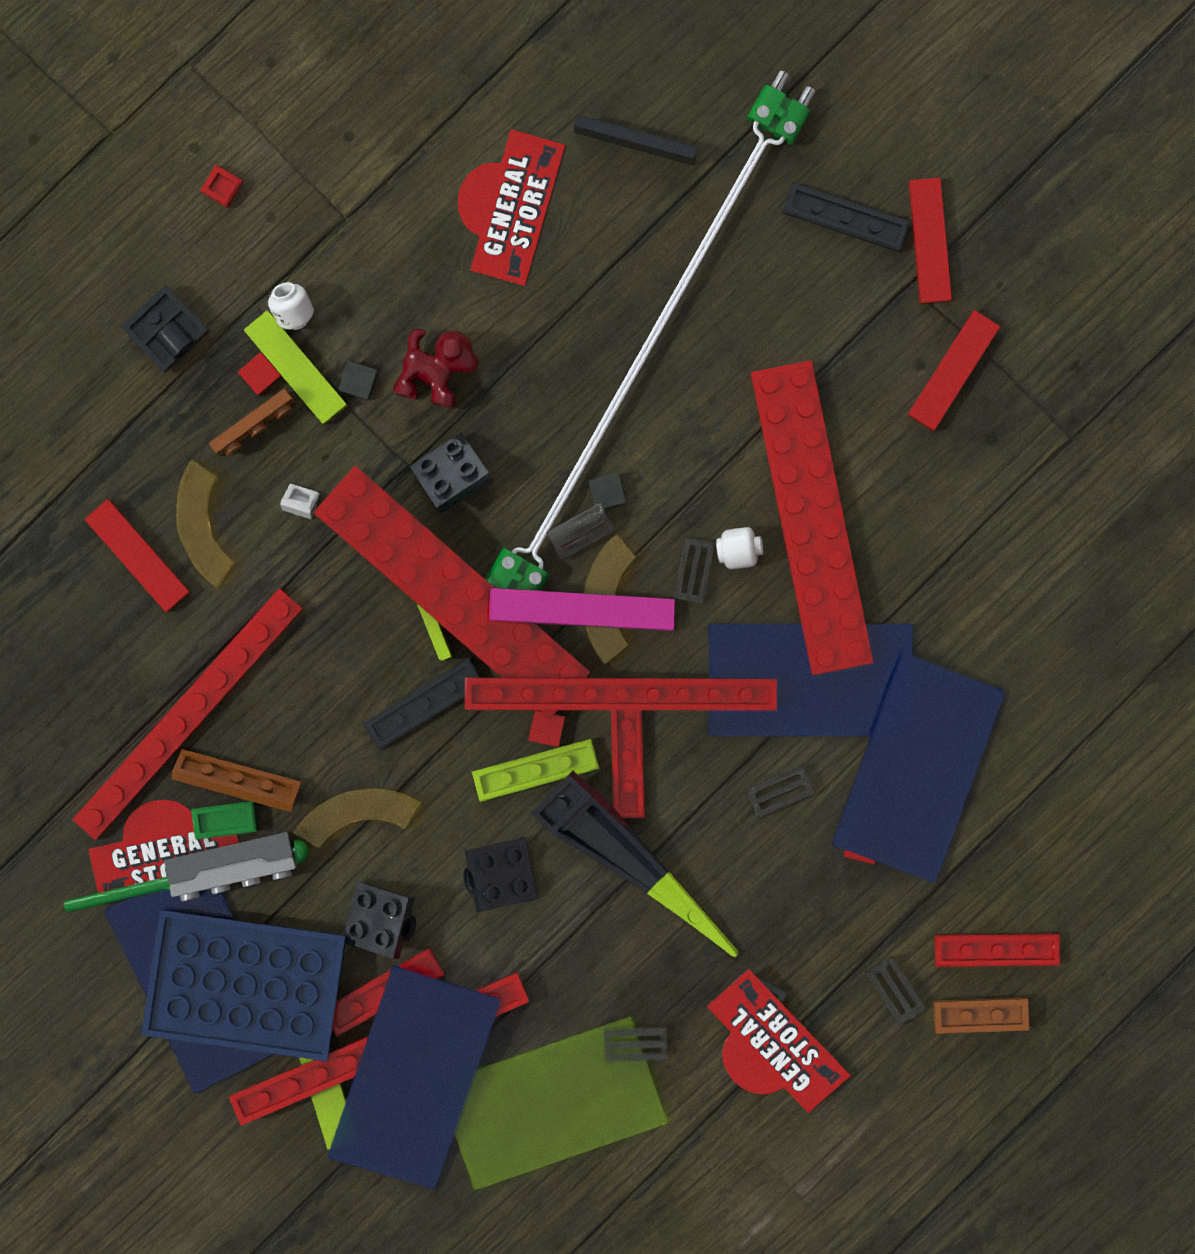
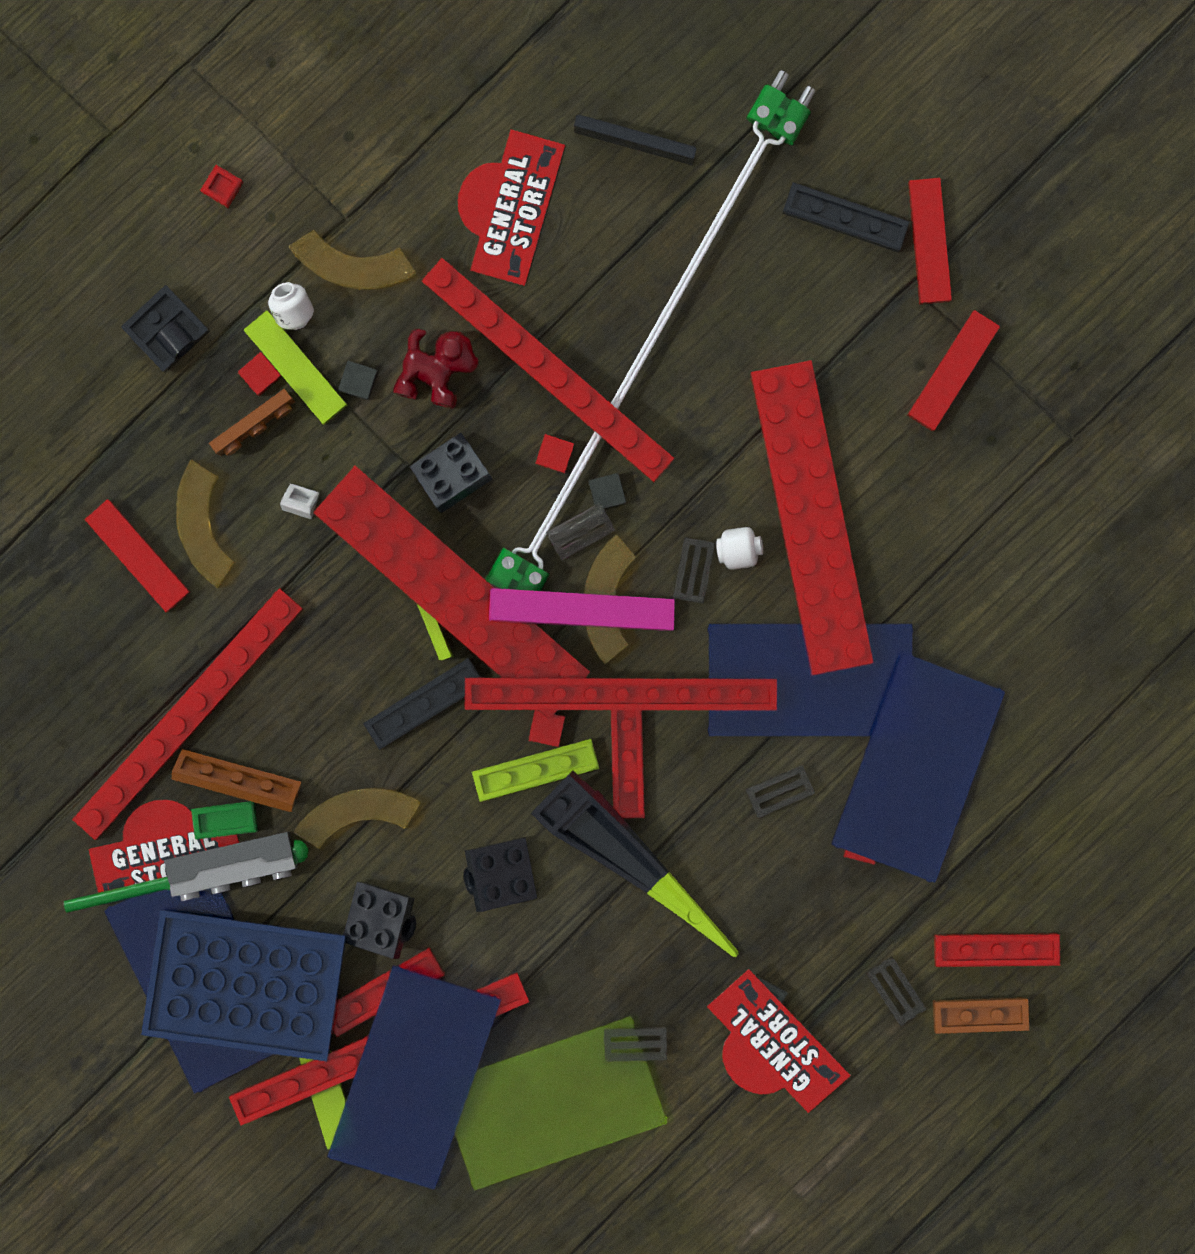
none -> clear yellow tile [288,230,417,290]
none -> red plate [422,258,675,483]
none -> red tile [535,434,574,474]

